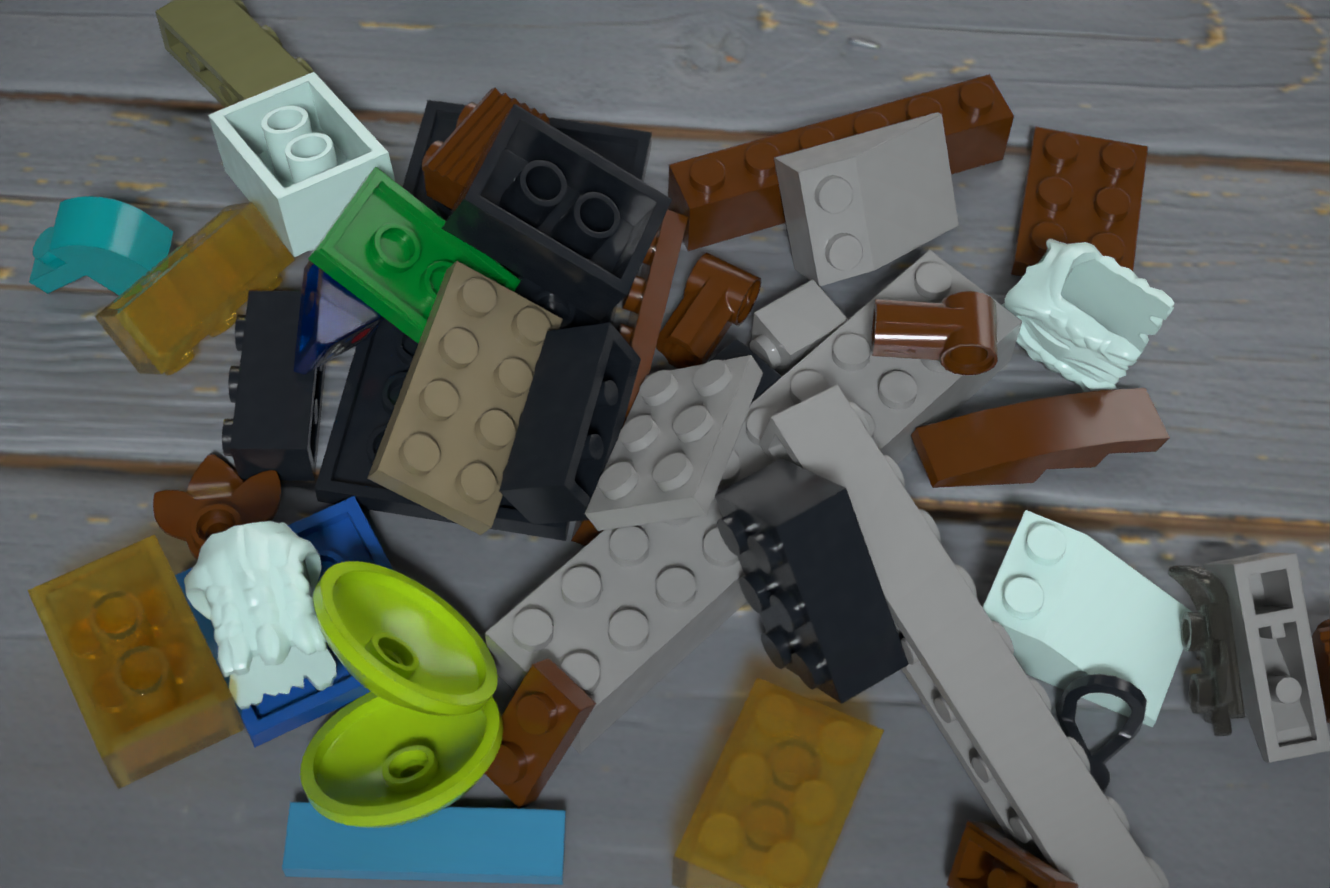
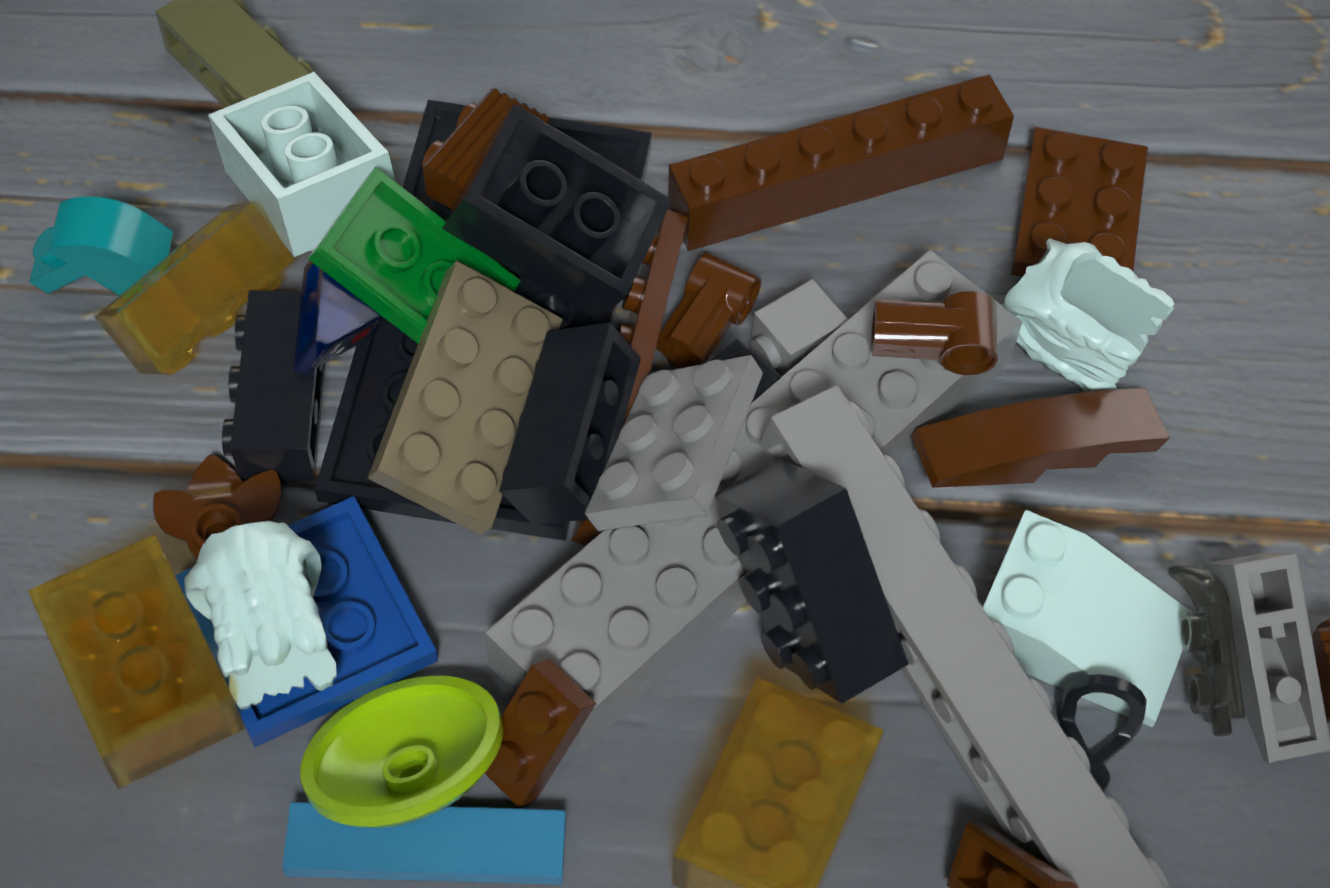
lime dish [313,561,498,716] -> none
light grey slope [774,112,959,287] -> none

